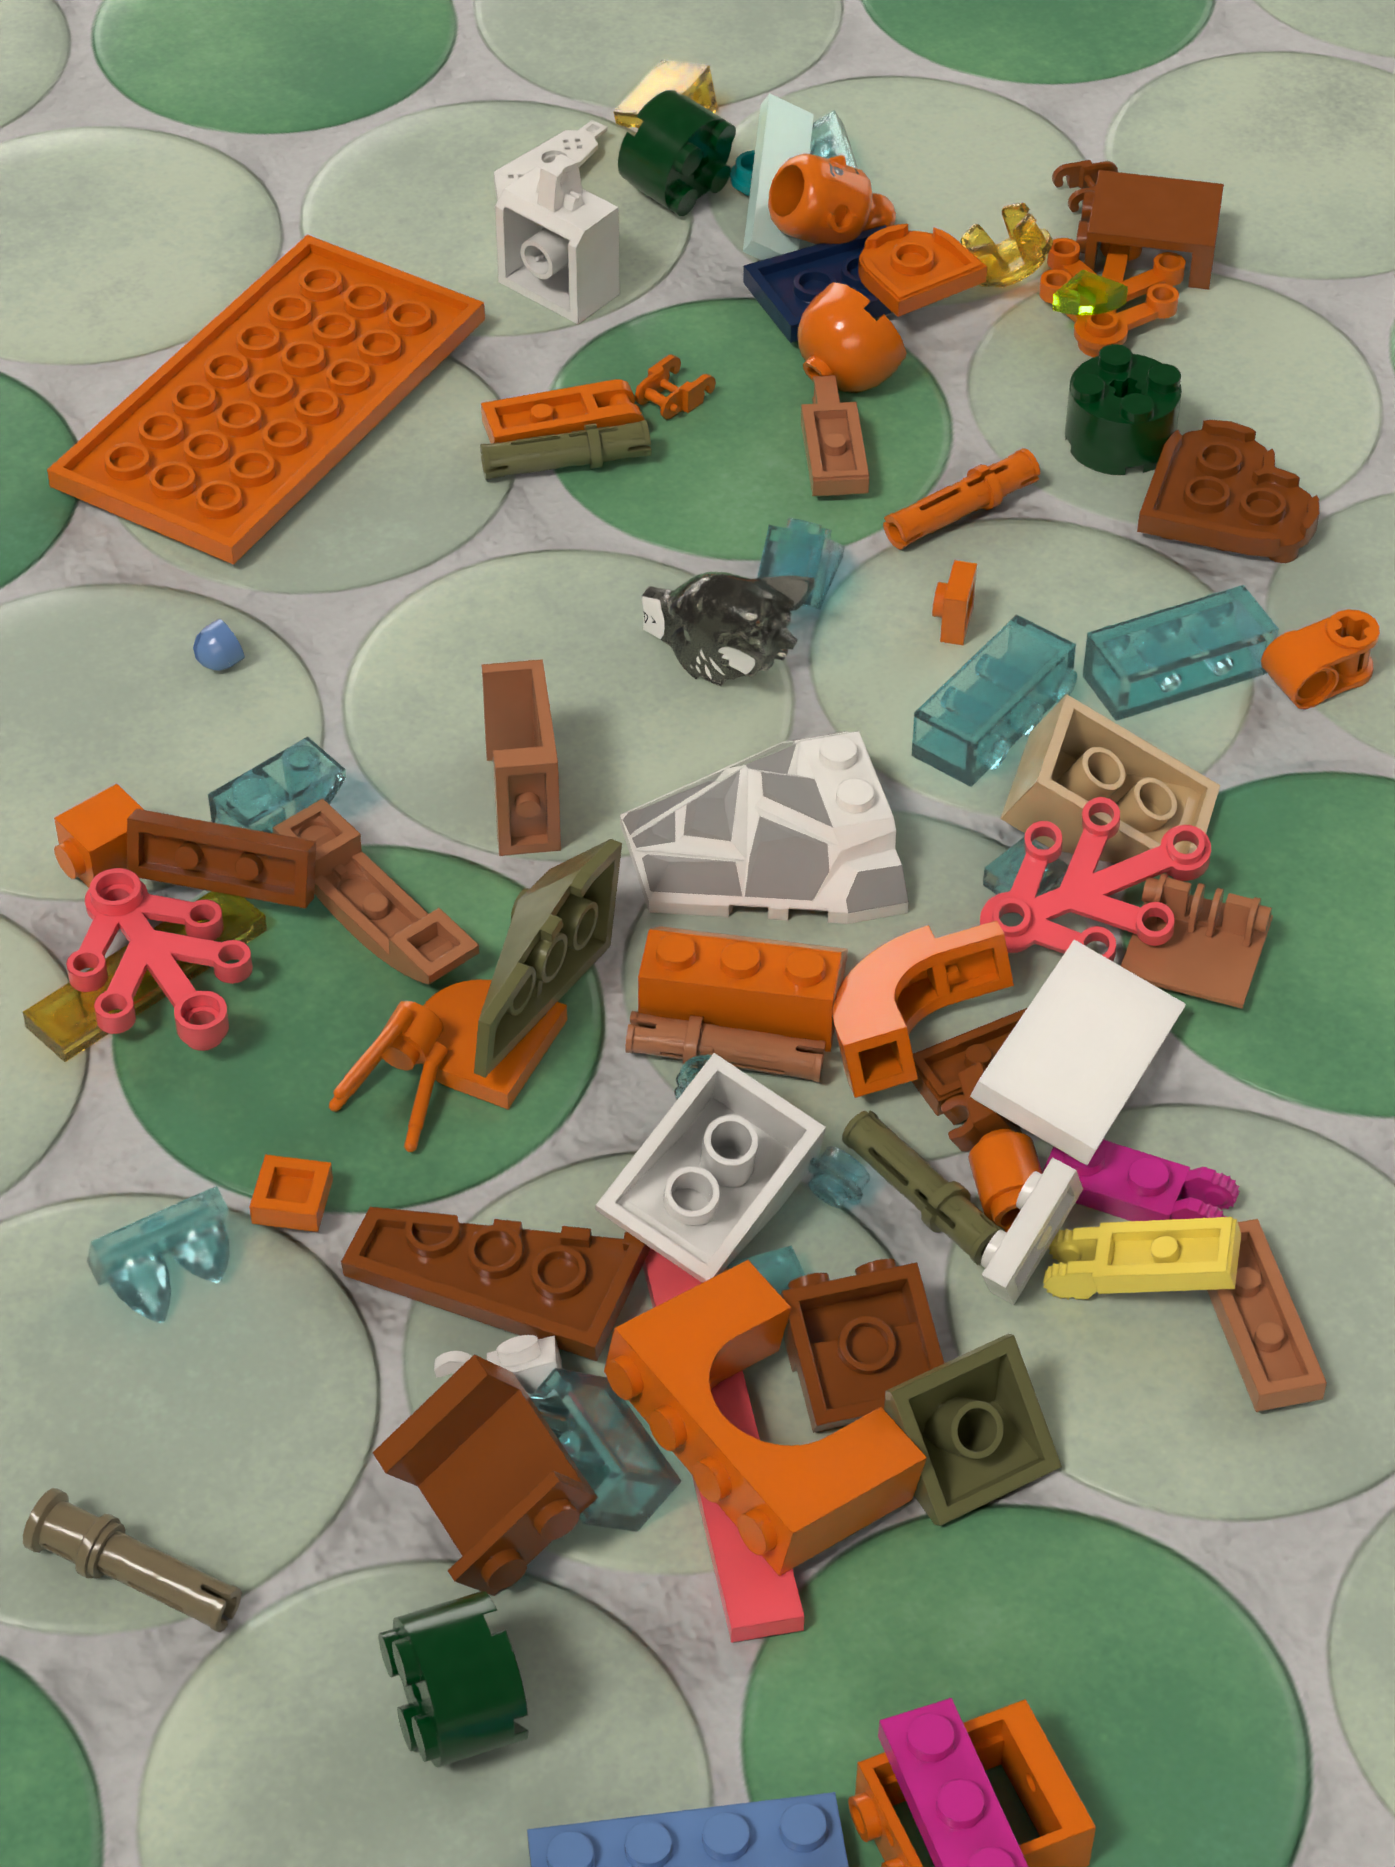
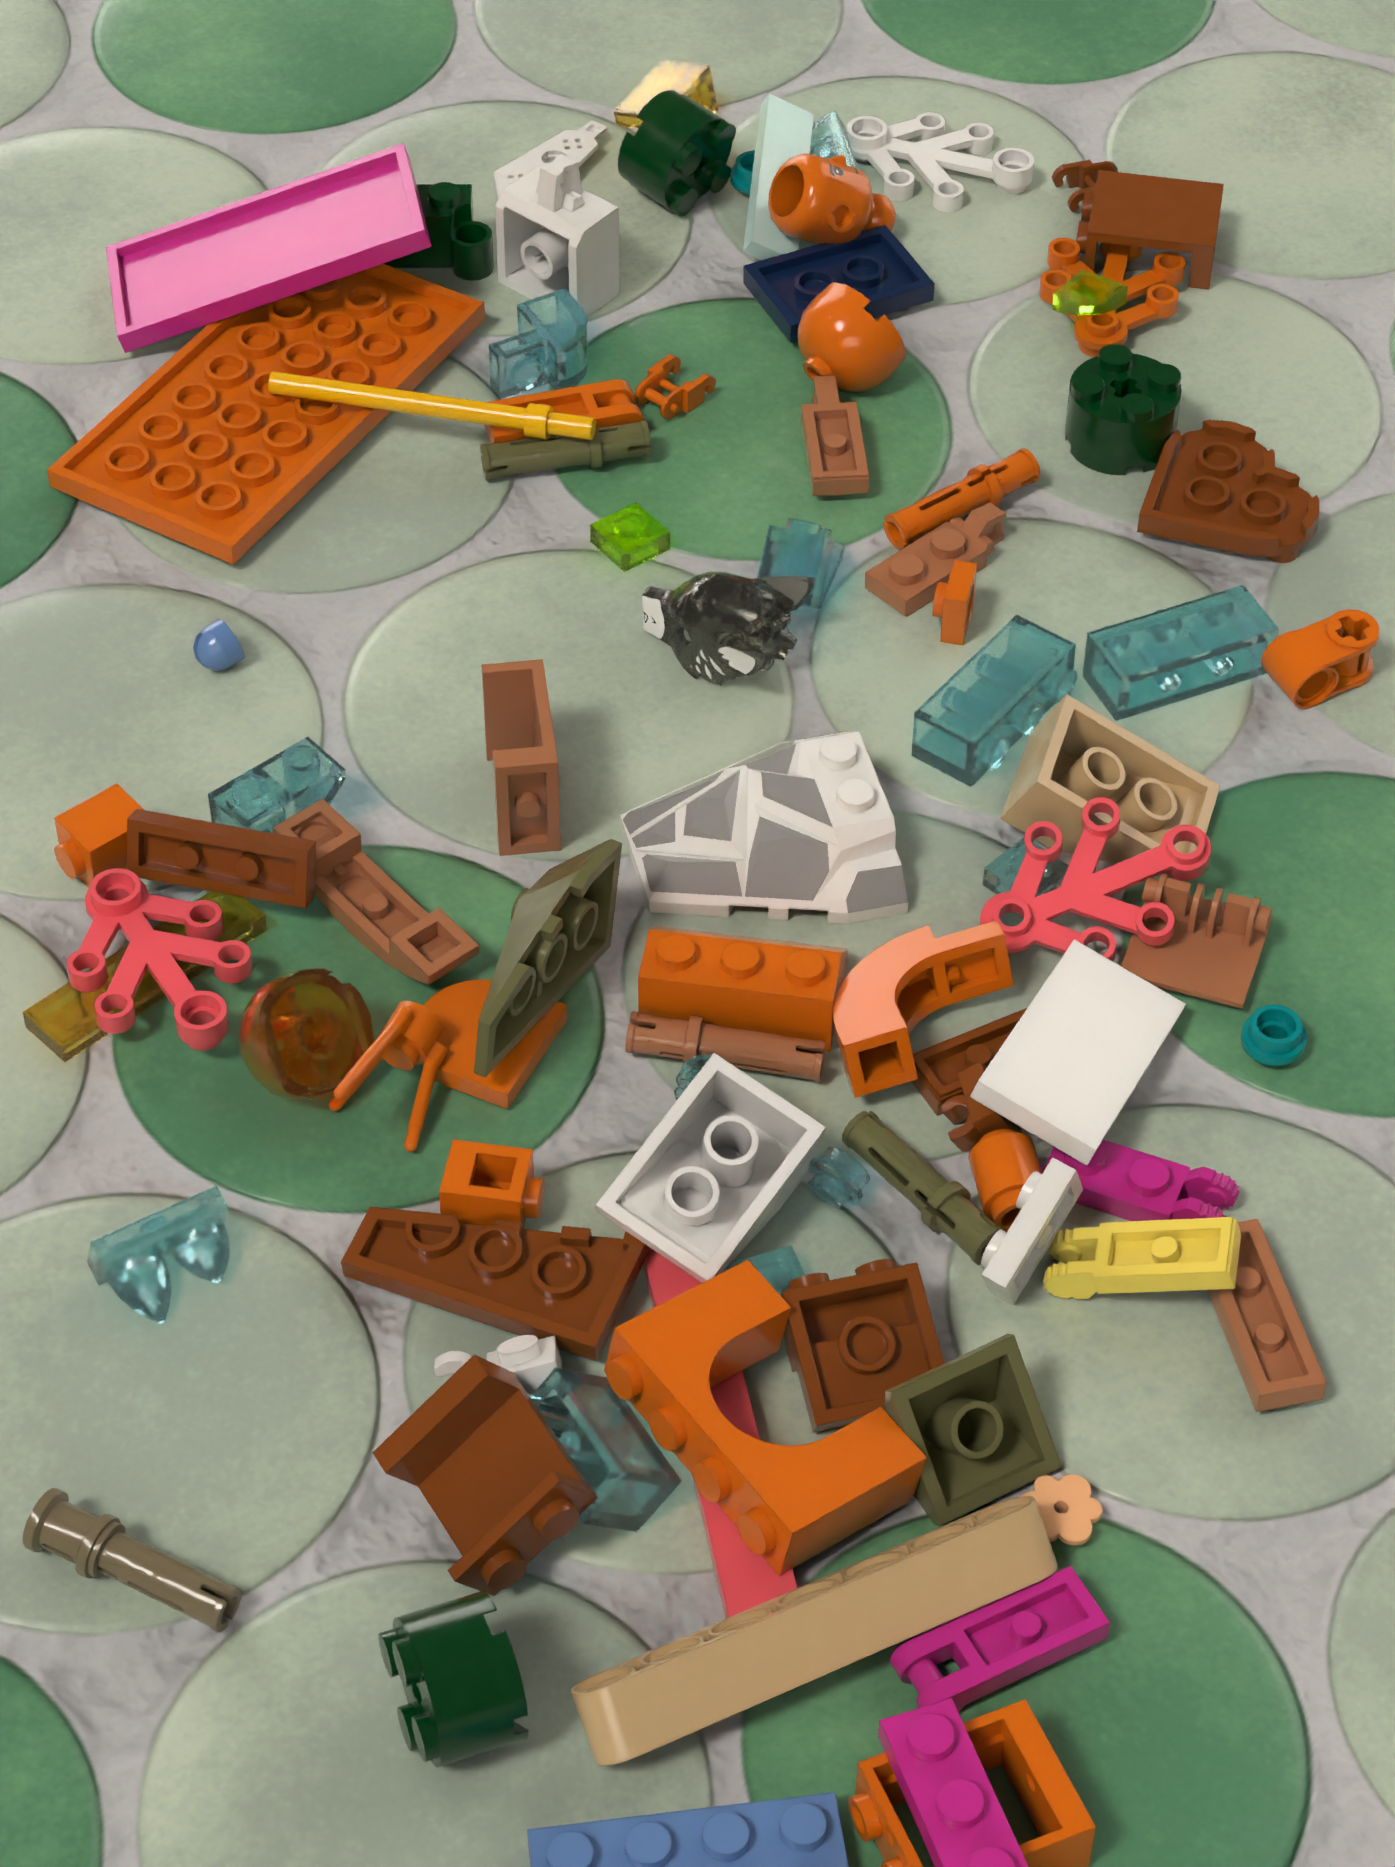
orange plate [249,1154,333,1232] -> none
orange tile [858,224,987,317] -> none
clear yellow piece [960,203,1053,287] -> none
none -> tile [106,143,432,353]
none -> clear orange cylinder [238,968,374,1102]
none -> yellow bar [268,371,596,440]
none -> dark green hinge [383,182,494,281]
none -> orange brick [439,1139,545,1229]
none -> clear light blue brick [489,288,588,399]
none -> tan beam [571,1496,1059,1766]
none -> clear neon green plate [590,502,670,572]
none -> white plant [841,112,1034,213]
none -> nougat hinge [865,502,1006,617]
none -> dark pink plate [890,1566,1110,1713]
none -> light nougat plant [1021,1474,1103,1546]
none -> teal plate [1241,1004,1307,1066]

